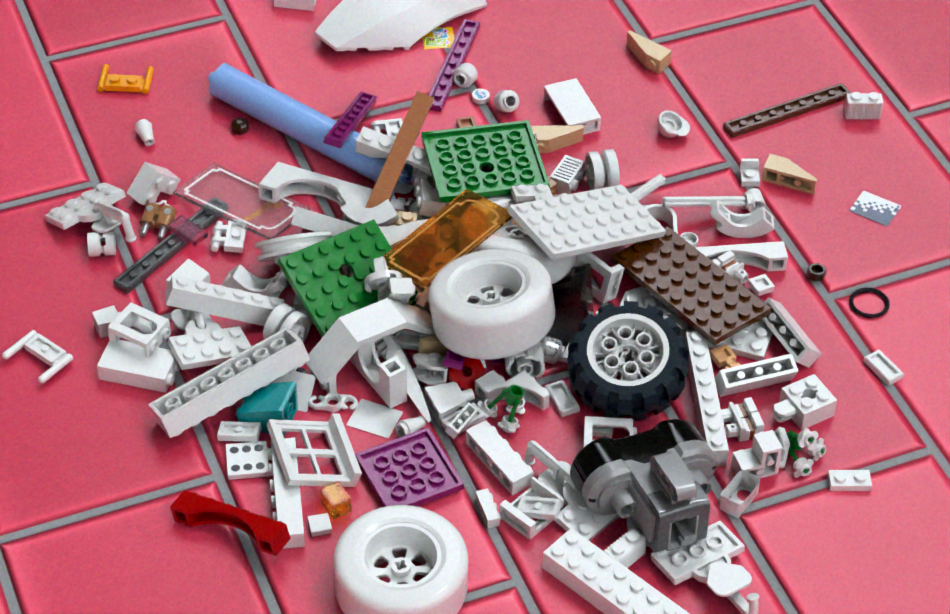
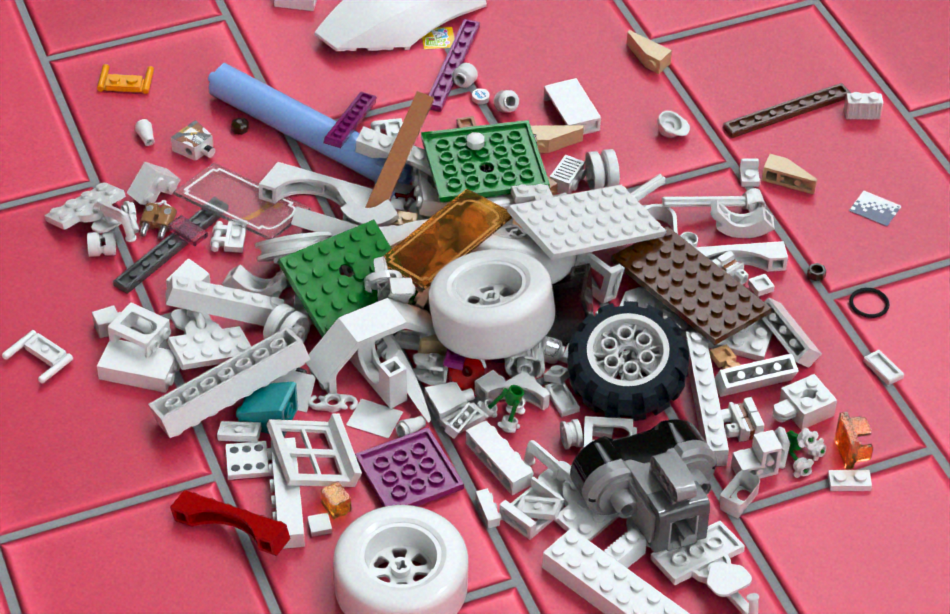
none -> white plate [121,201,139,234]
none -> white torso [171,120,215,160]
none -> white tile [467,132,484,150]
none -> white plate [543,365,570,384]
none -> white wheel [560,419,583,449]
none -> clear orange panel [834,412,873,469]

